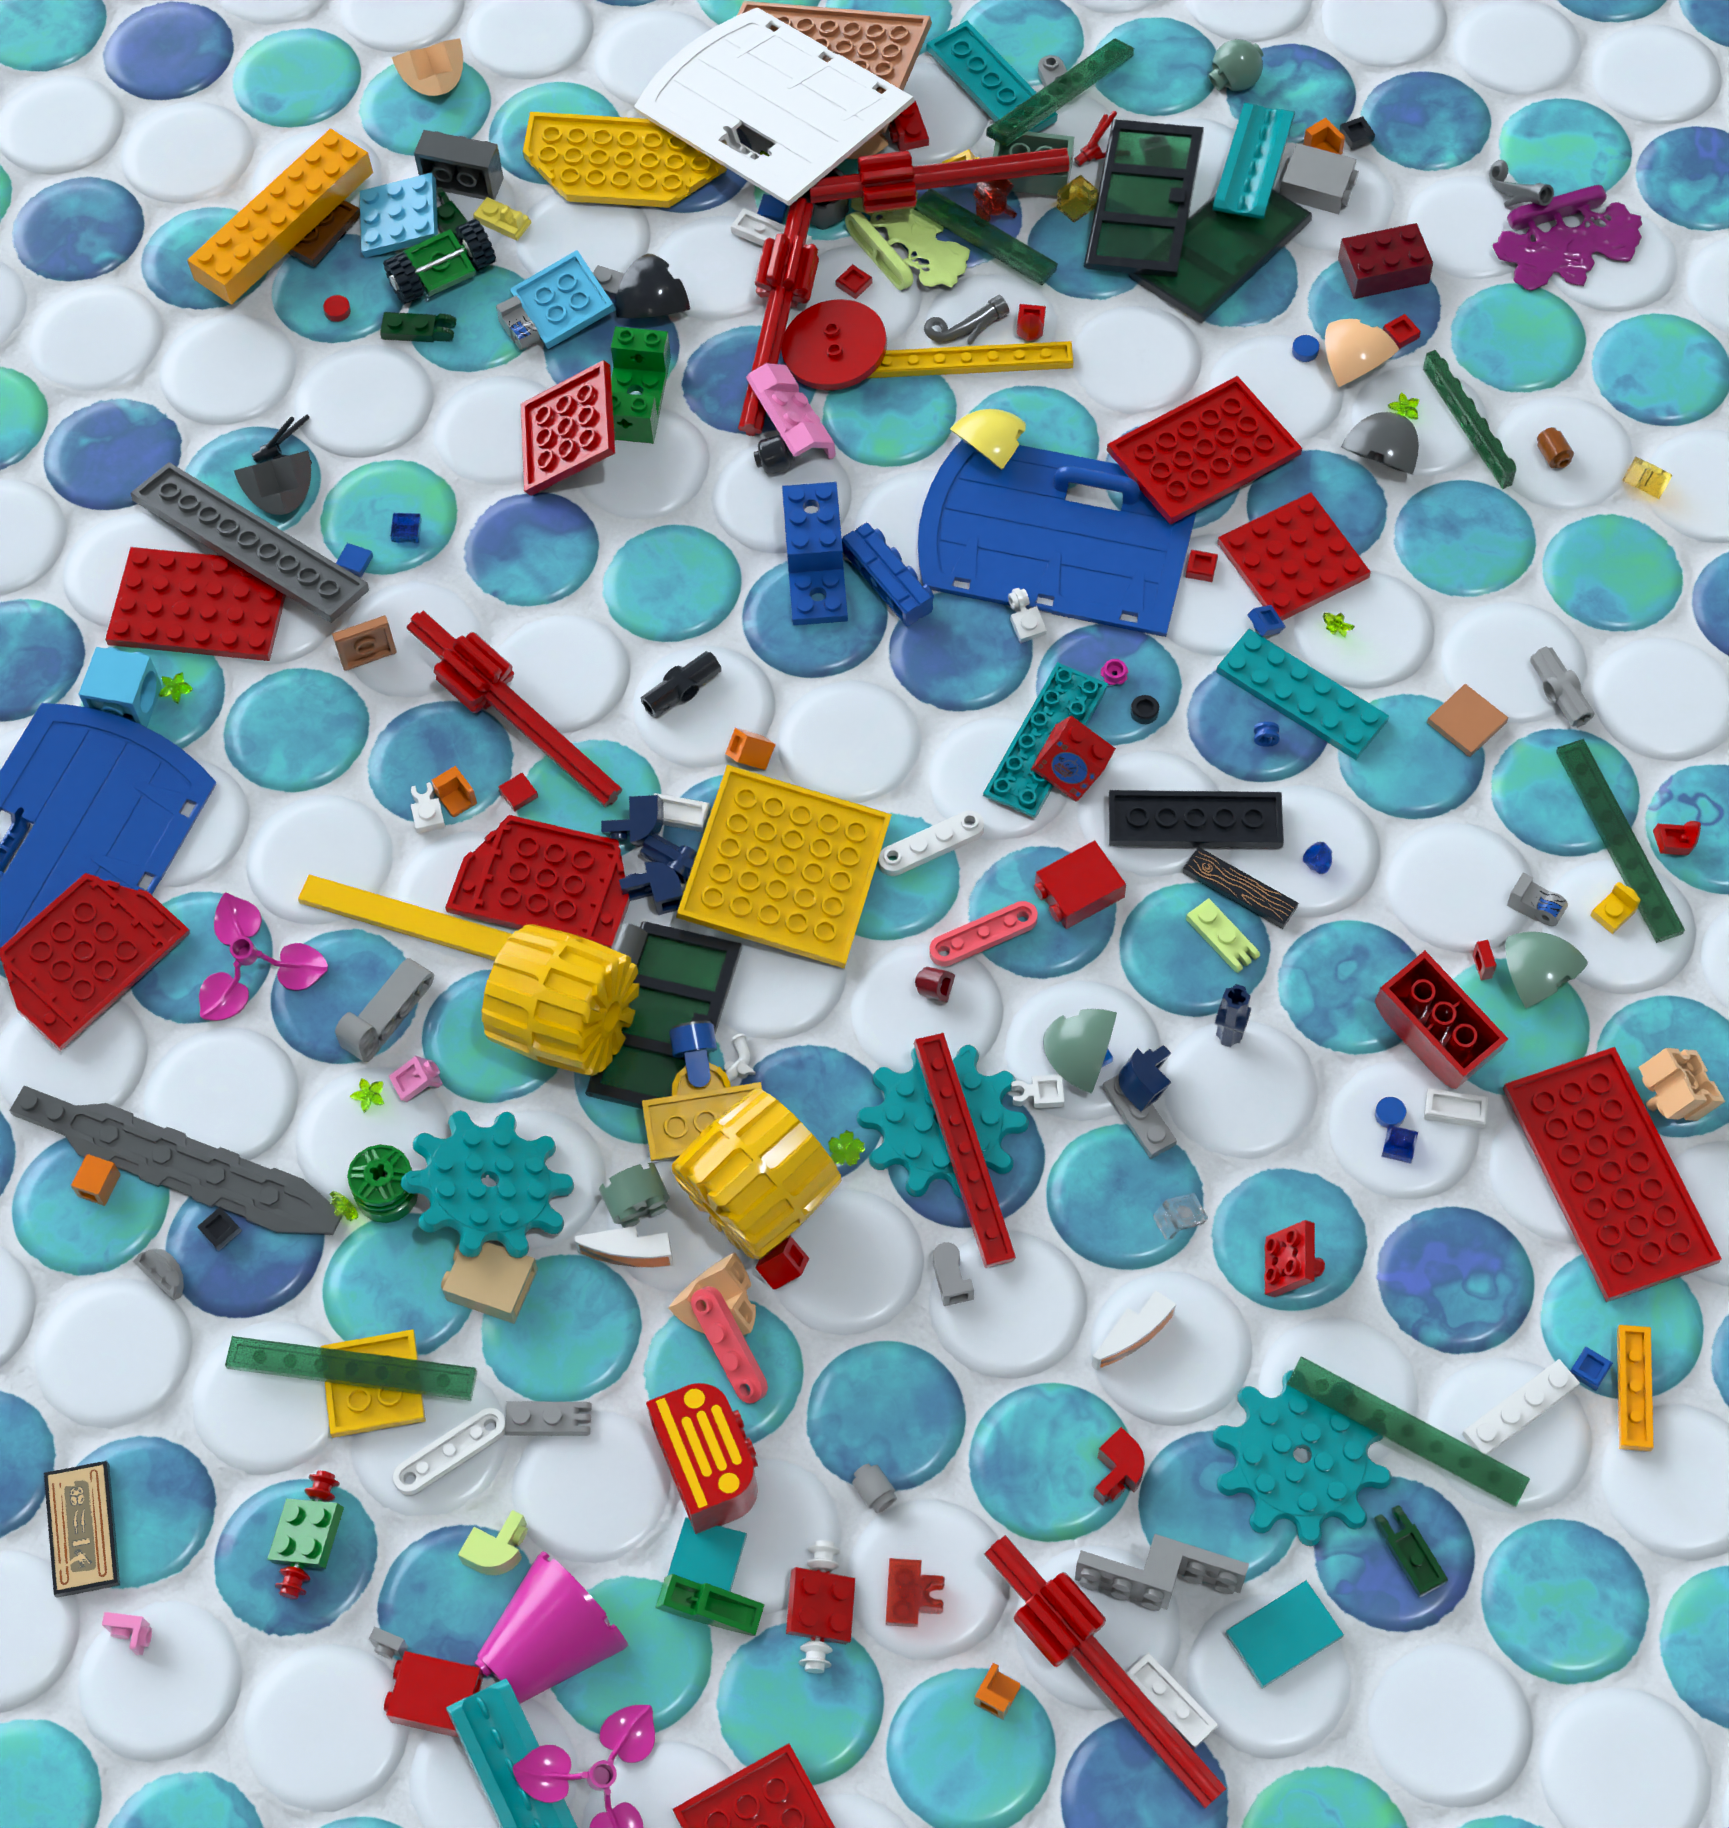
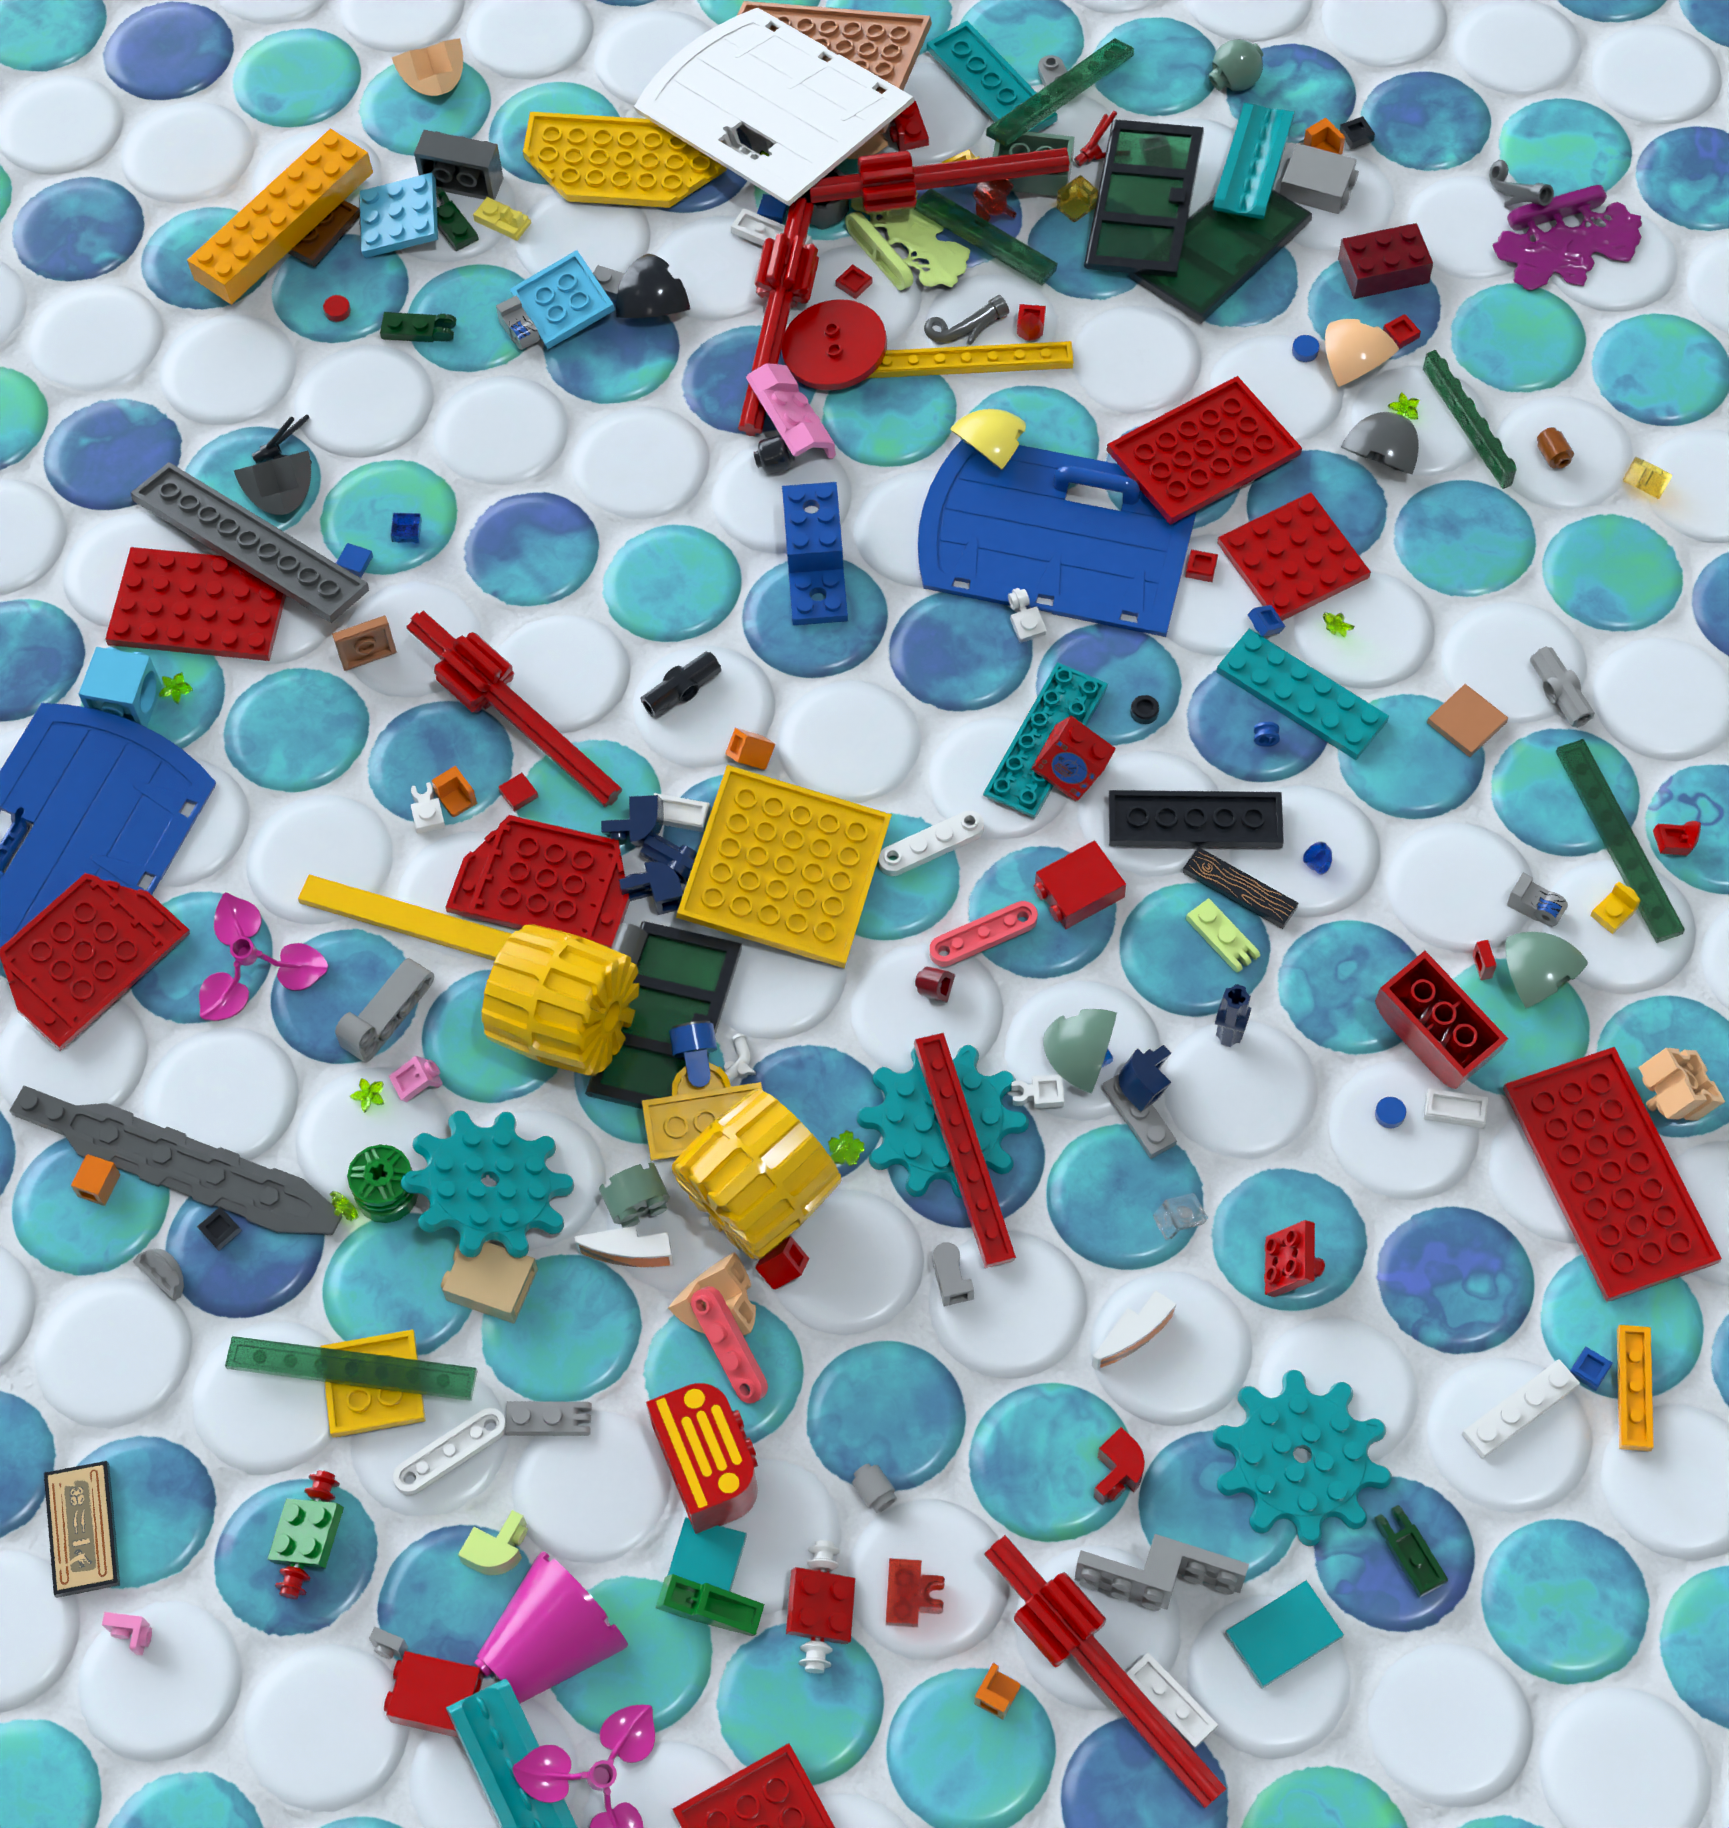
plate [383,218,496,304] -> none
red plate [521,360,615,496] -> none
green plate [611,326,671,444] -> none
blue brick [842,522,934,627] -> none
dark pink plate [1101,659,1128,685] -> none
clear green tile [1286,1356,1530,1507] -> none
clear blue tile [1381,1125,1418,1164] -> none

